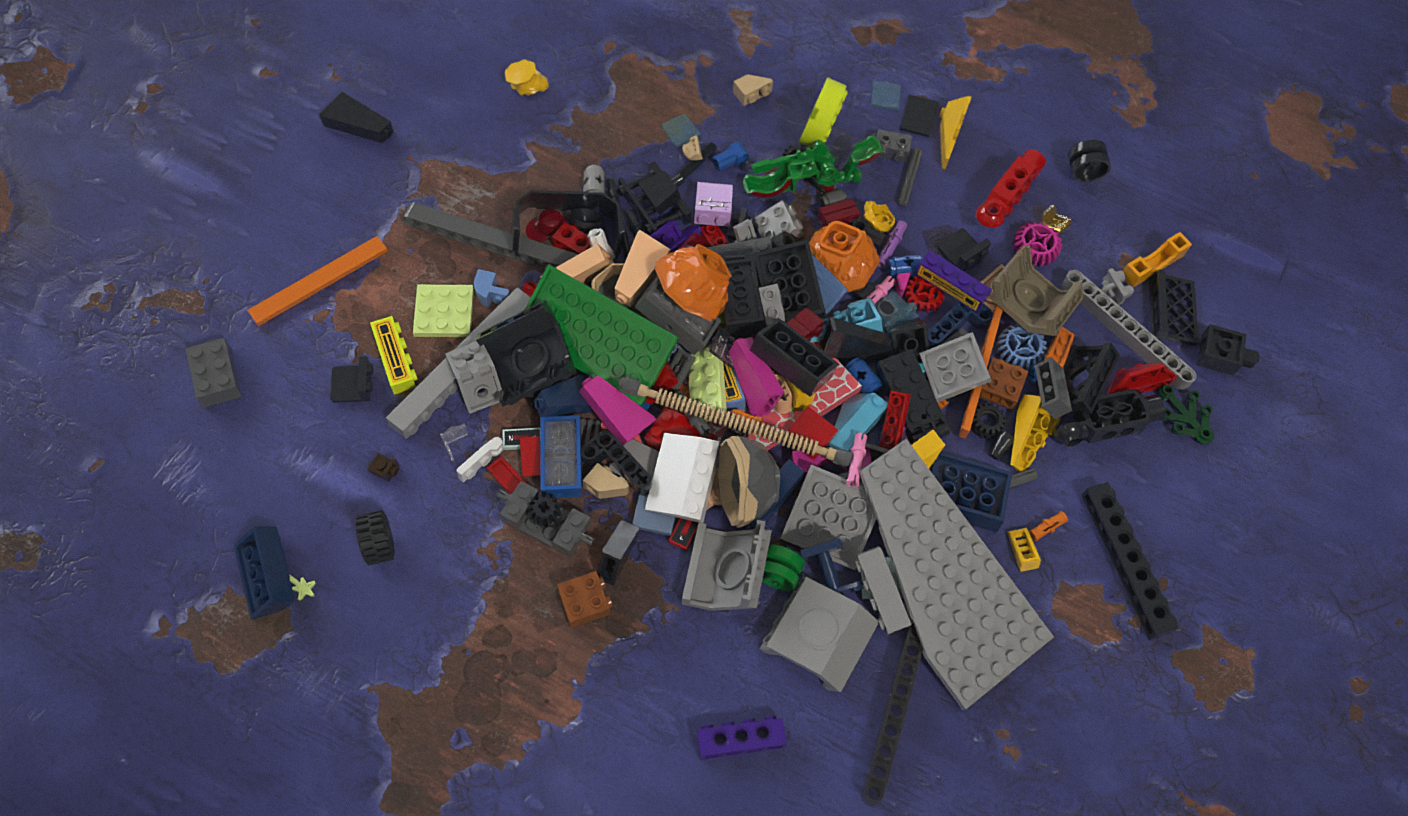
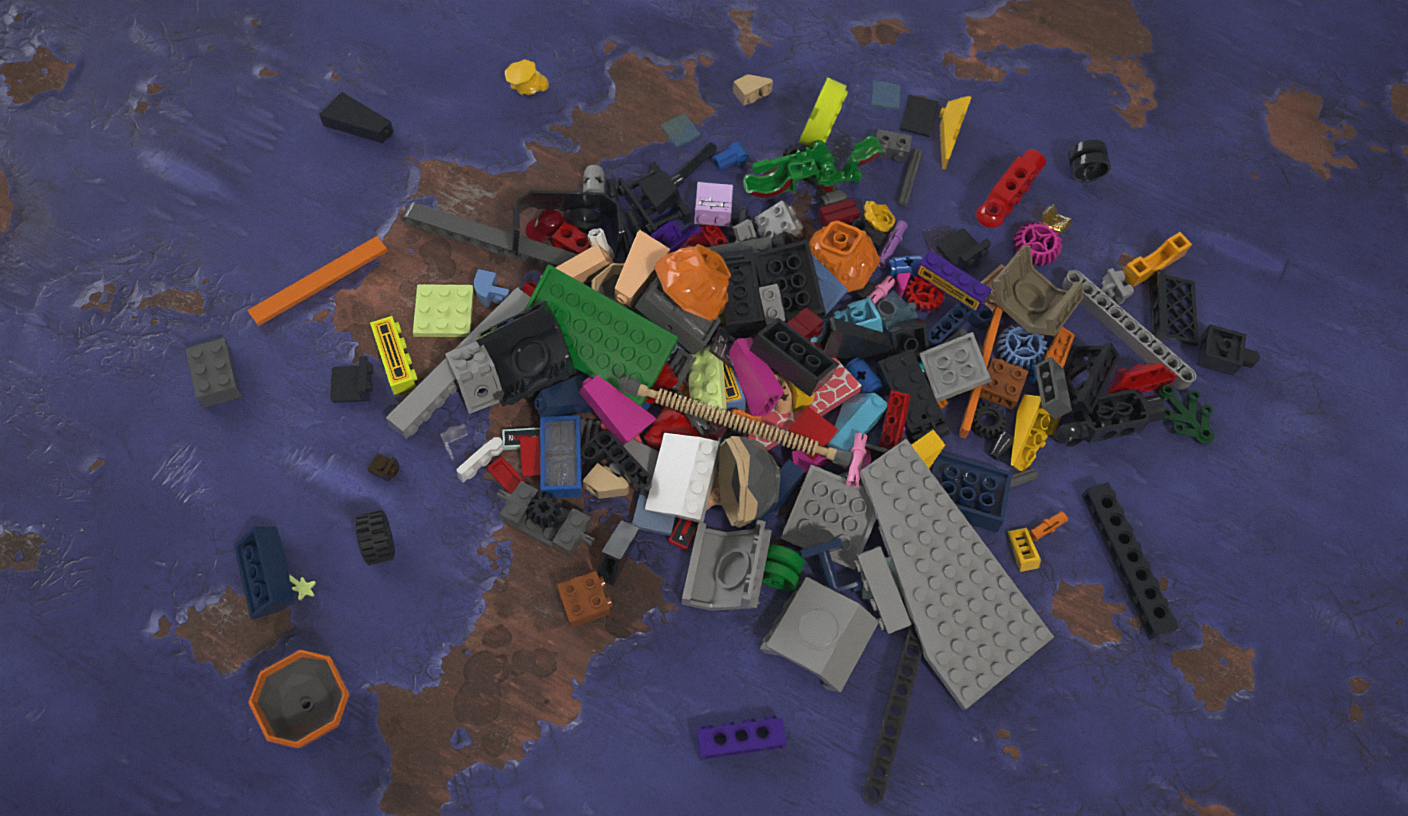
tan tile [683,135,702,160] -> none
none -> dark grey rock [249,650,350,748]

